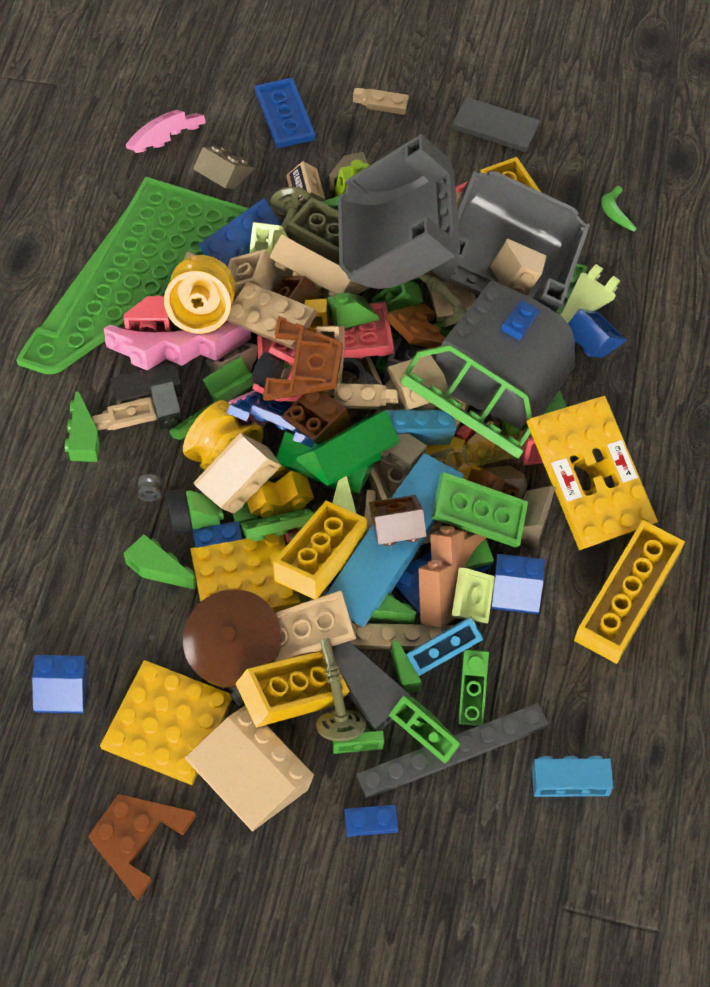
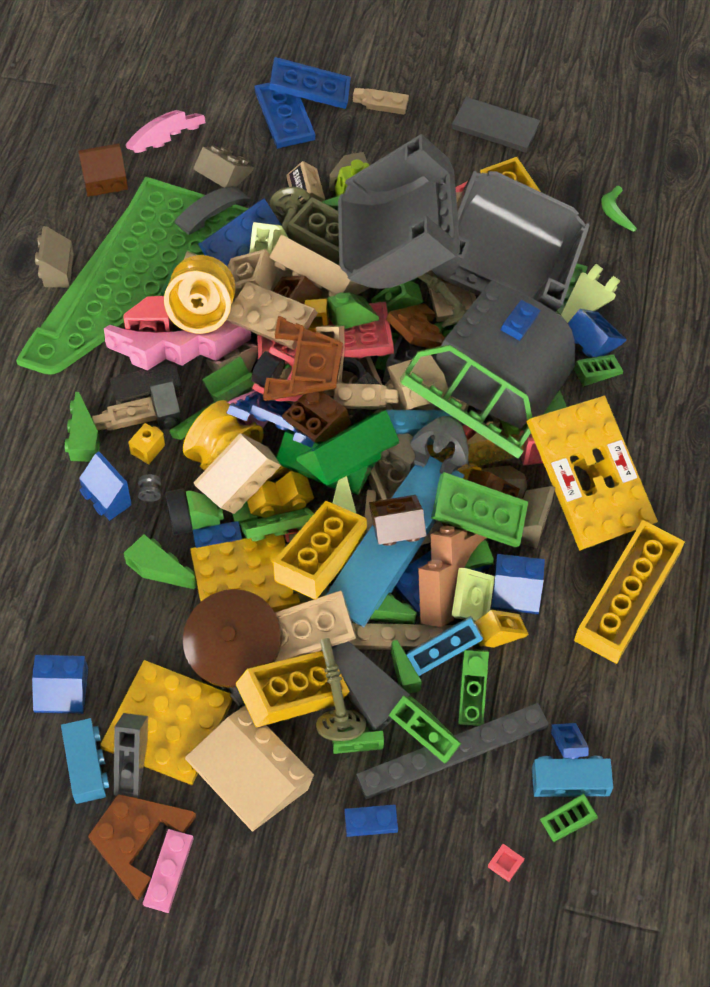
tan slope [490,239,546,295] -> none
none -> dark tan slope [35,226,74,288]
none -> dark azure brick [61,718,109,804]
none -> reddish brown slope [78,143,128,197]
none -> slope [79,452,132,521]
none -> dark grey slope [114,713,148,798]
none -> yellow brick [129,423,165,464]
none -> bright pink plate [143,829,193,913]
none -> dark grey slope [175,187,250,235]
none -> blue plate [269,57,351,109]
none -> dark grey piece [410,416,469,474]
none -> yellow slope [475,610,529,647]
none -> coral plate [488,844,524,882]
none -> bright green slope [540,794,598,842]
none -> blue plate [551,723,589,759]
none -> bright green slope [574,354,623,386]

